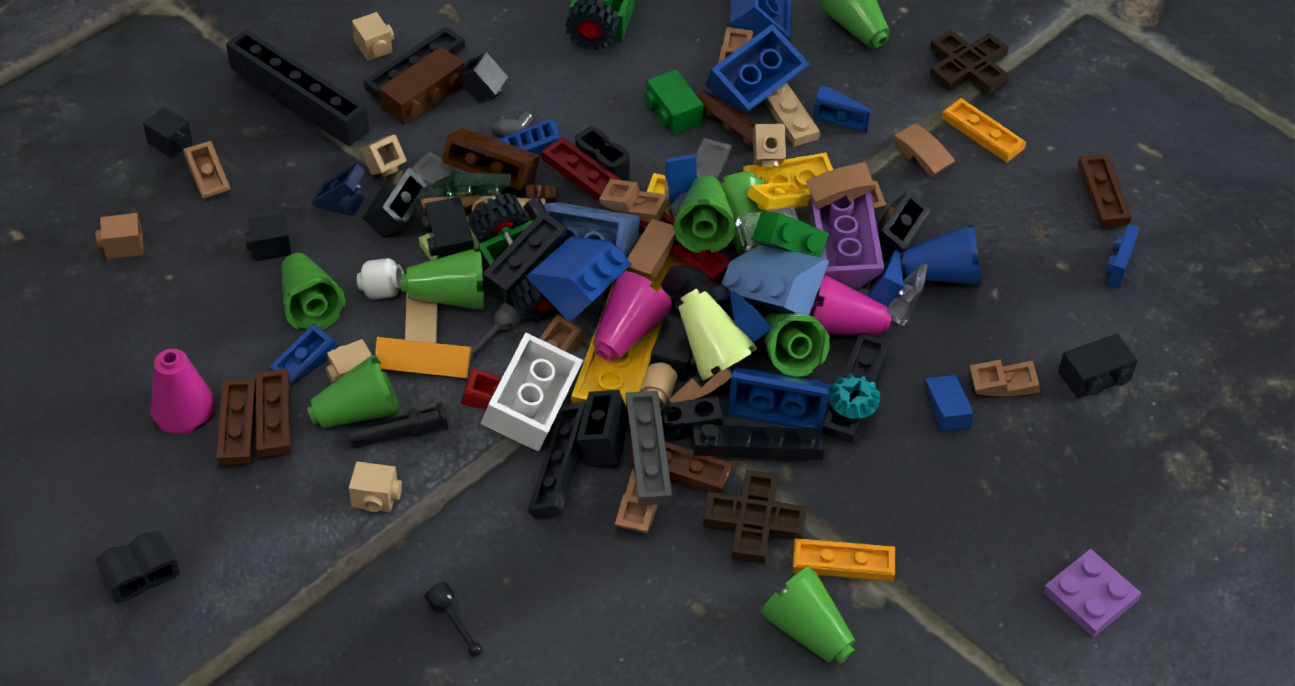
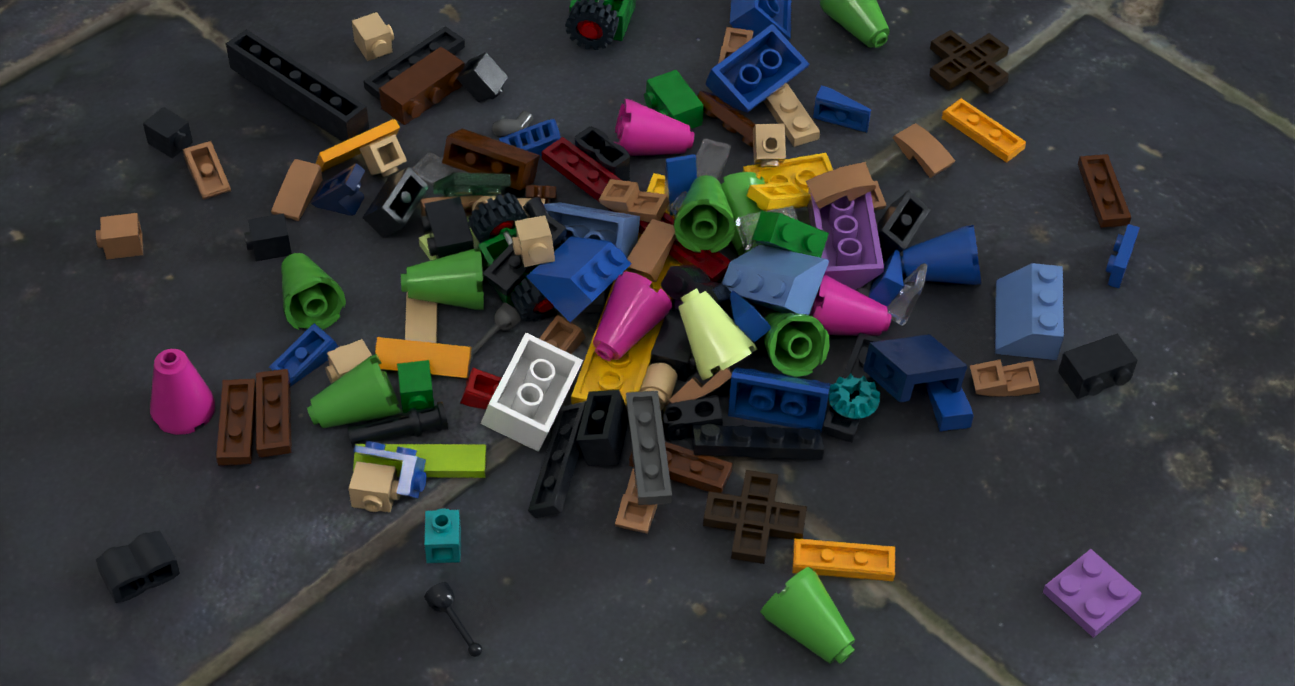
white head [357,258,404,300] -> none
none -> medium nougat slope [271,159,323,221]
none -> light orange tile [315,119,400,172]
none -> lime tile [353,444,487,478]
none -> bracket [354,441,427,498]
none -> green brick [397,360,434,413]
none -> teal brick [424,508,461,563]
none -> tan brick [512,215,555,267]
none -> dark pink cone [614,99,694,156]
none -> dark blue panel [863,334,967,402]
none -> medium blue slope [995,263,1064,360]

